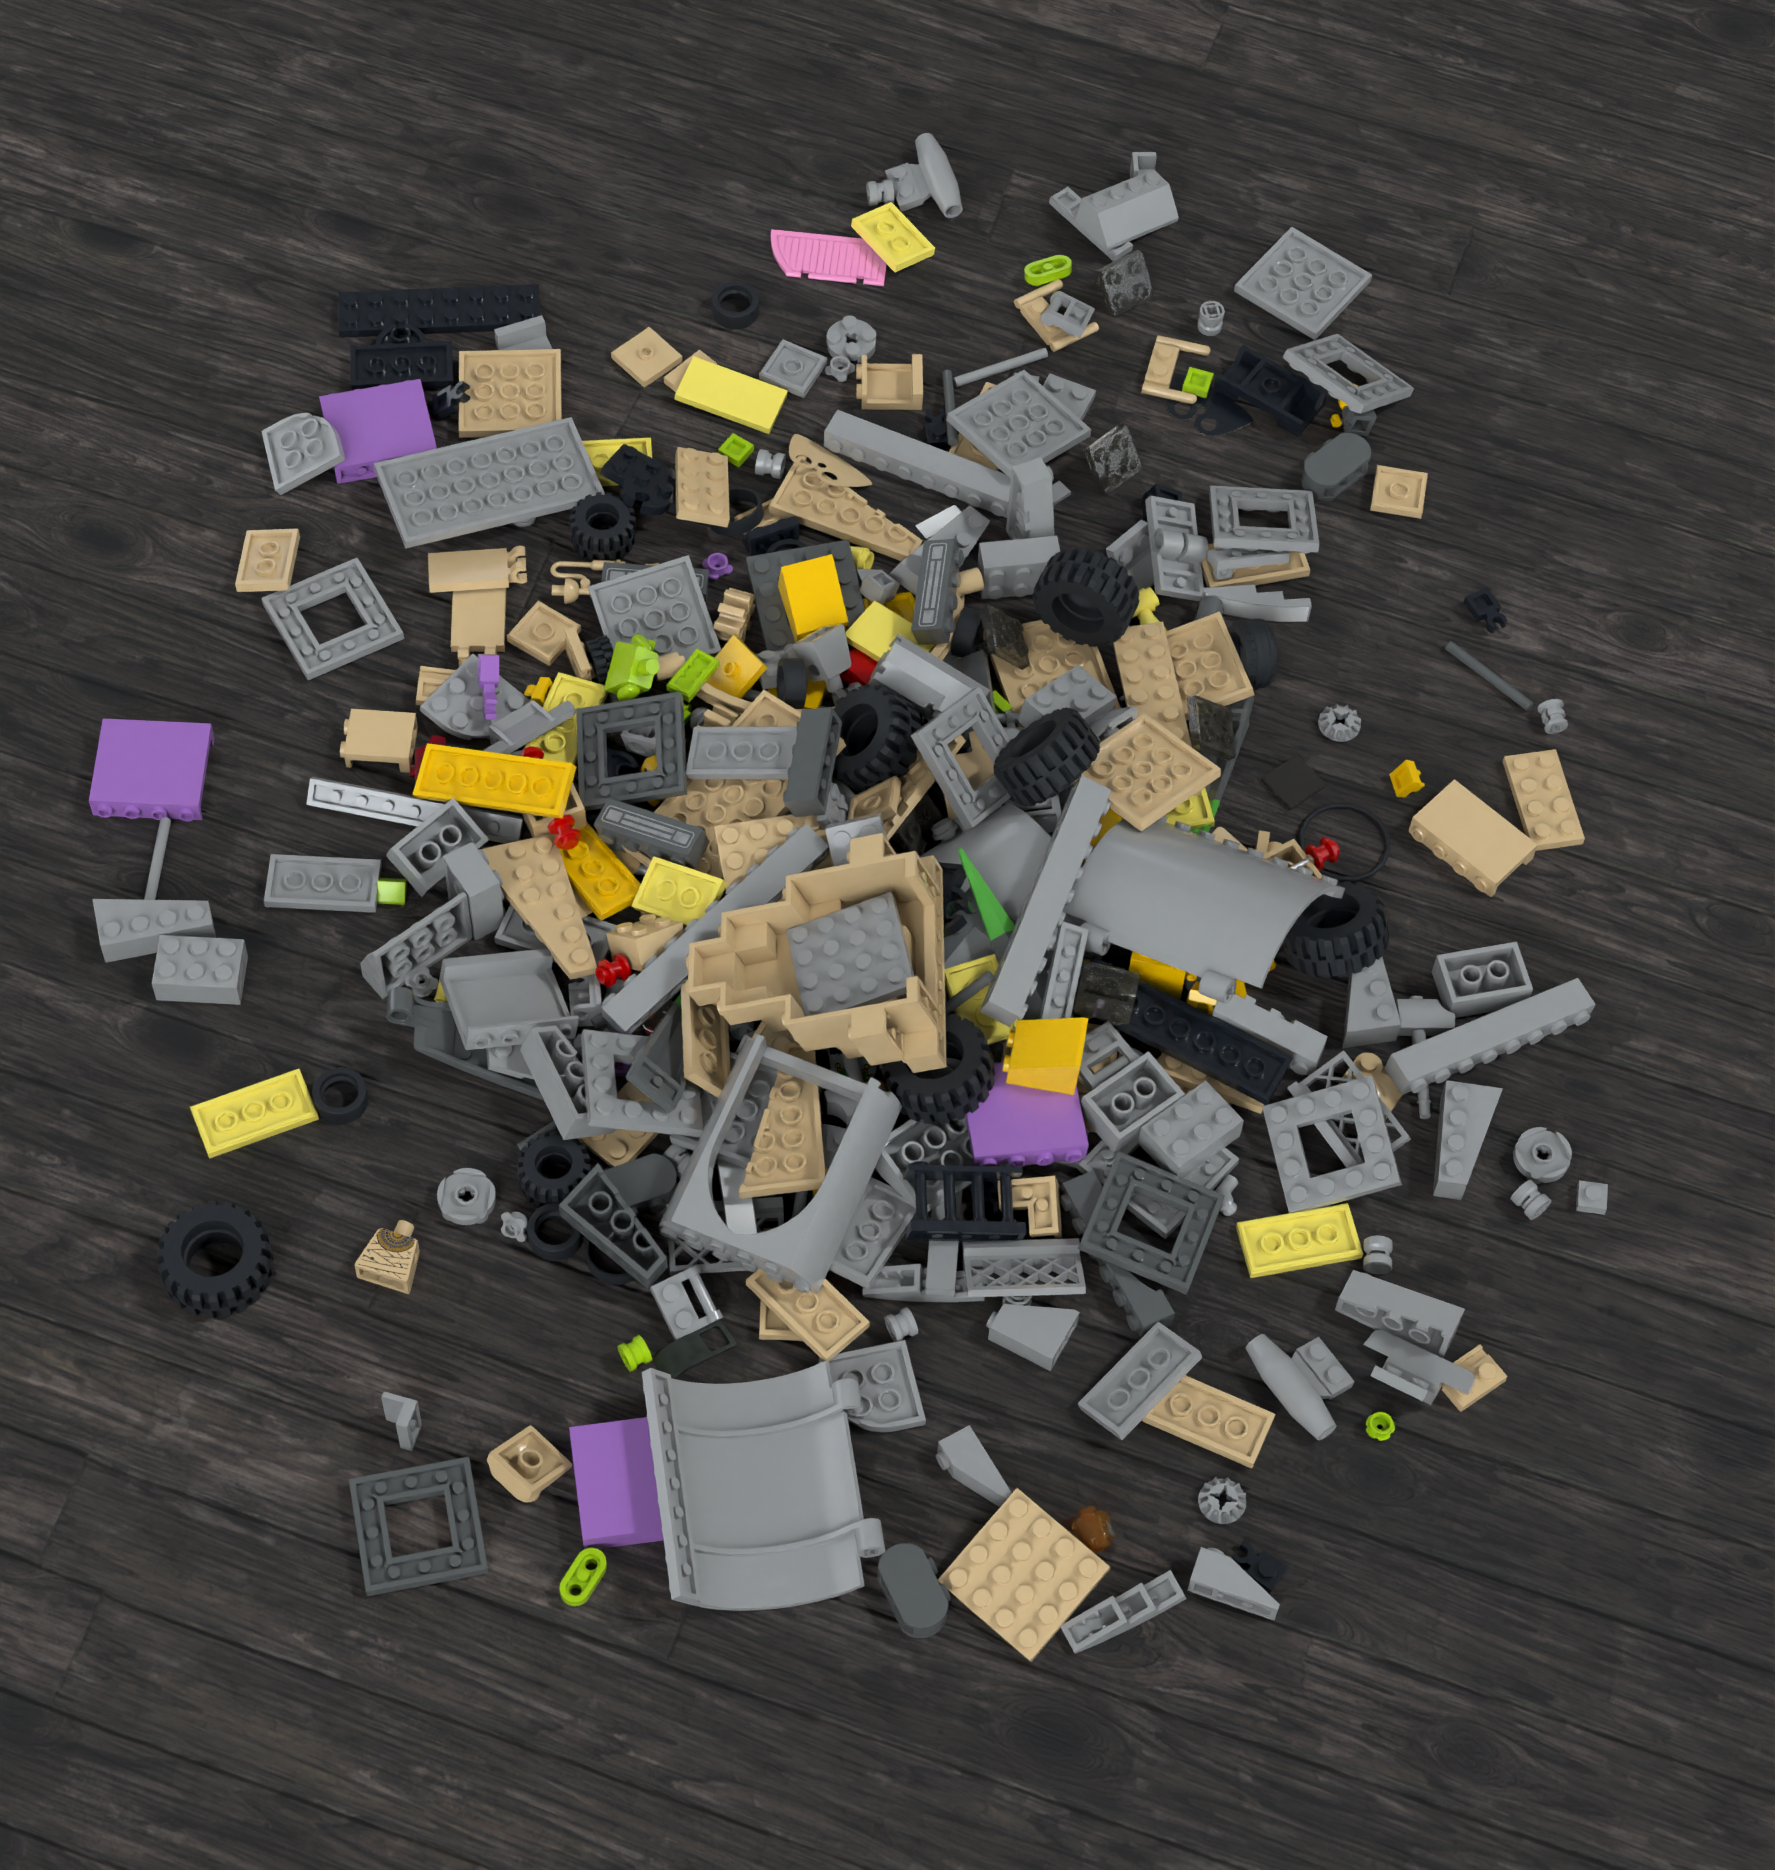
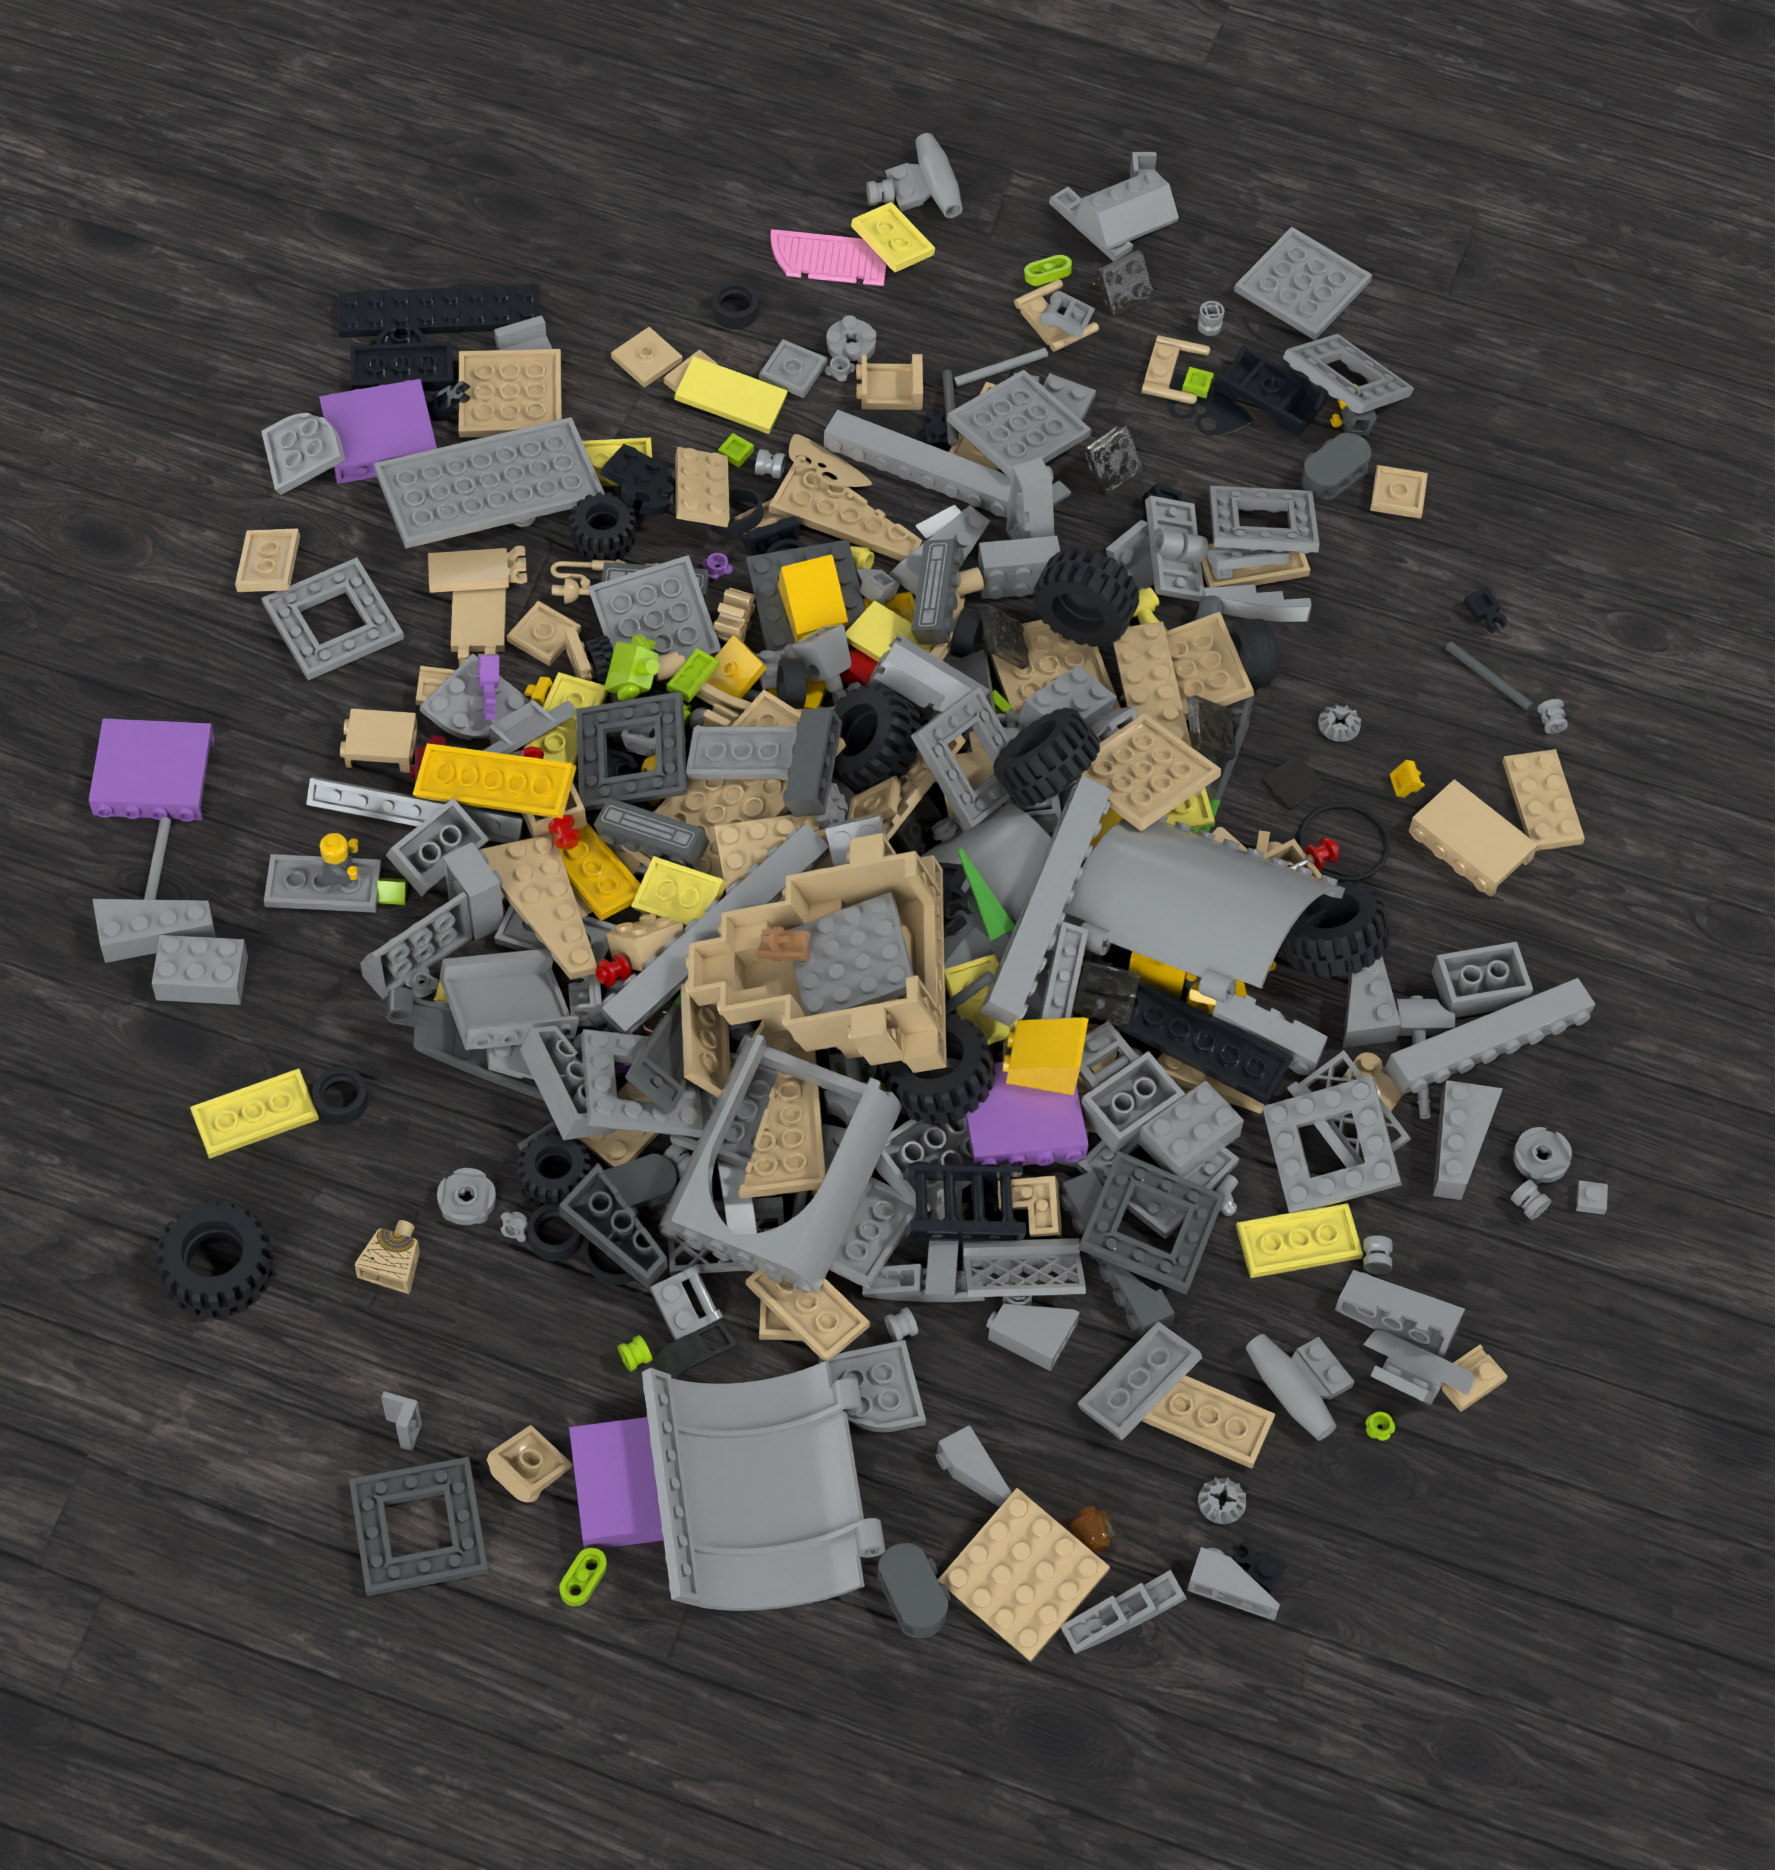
none -> yellow piece [320,833,358,884]
none -> medium nougat hips [755,926,811,962]

